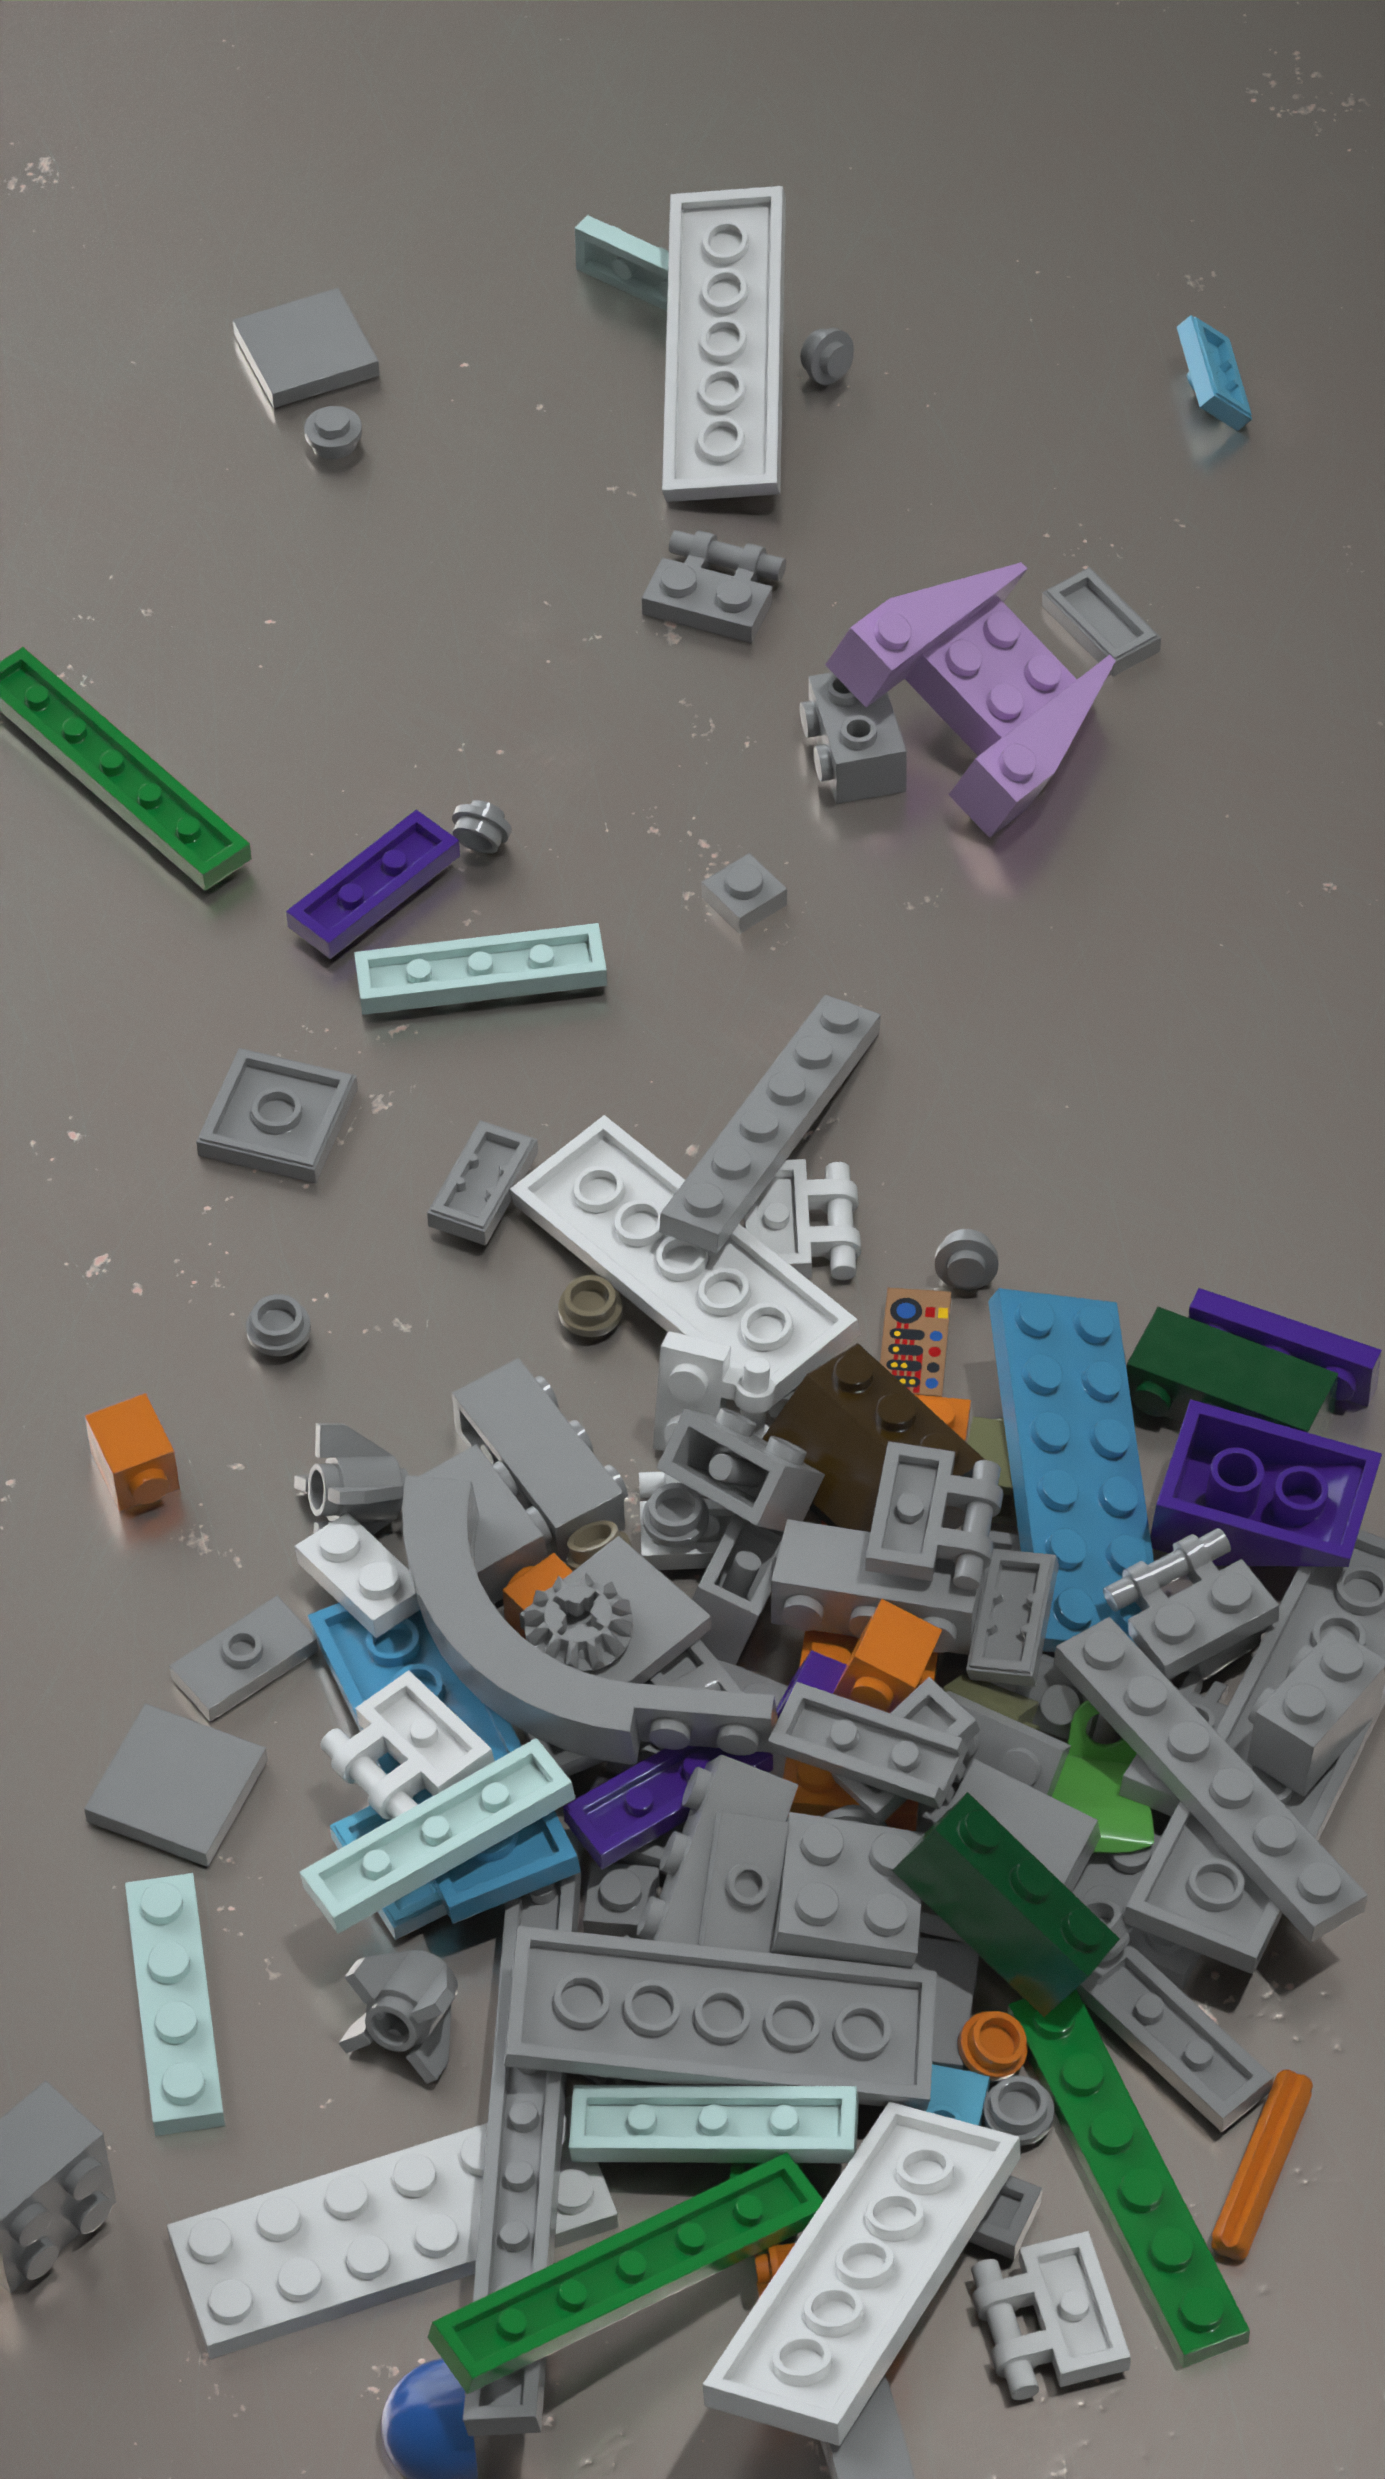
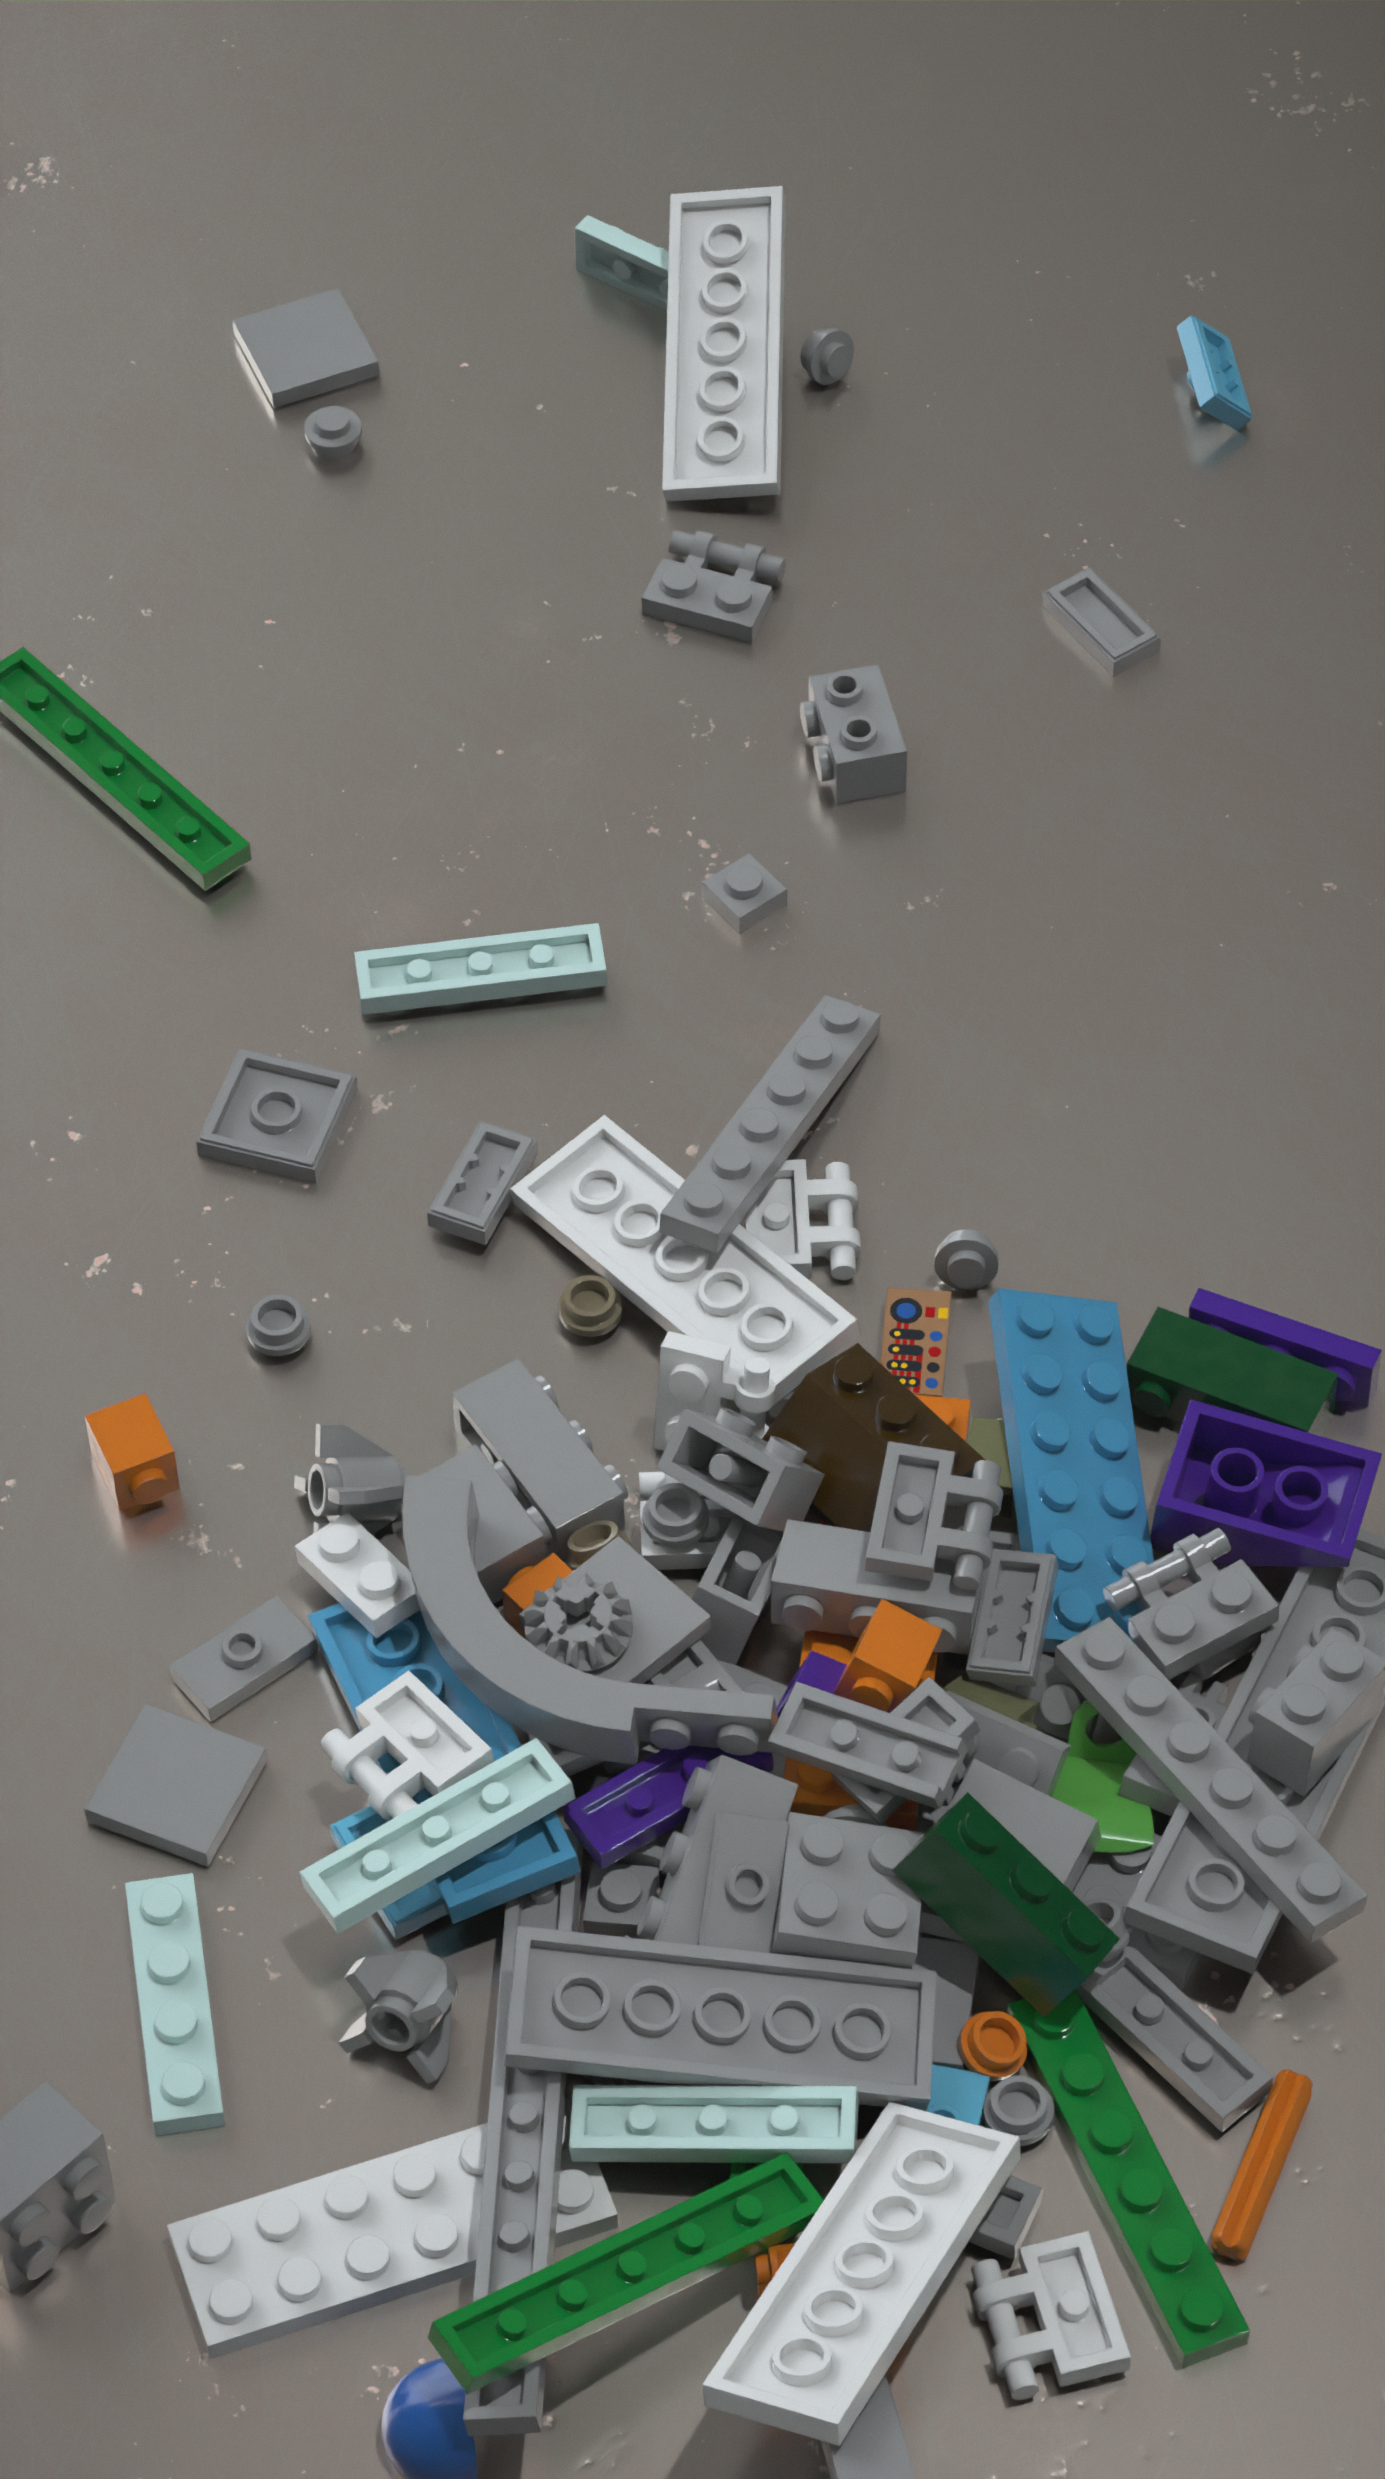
dark purple plate [286,809,460,959] -> none
light grey plate [452,800,512,853] -> none
lavender wedge [825,562,1116,838] -> none

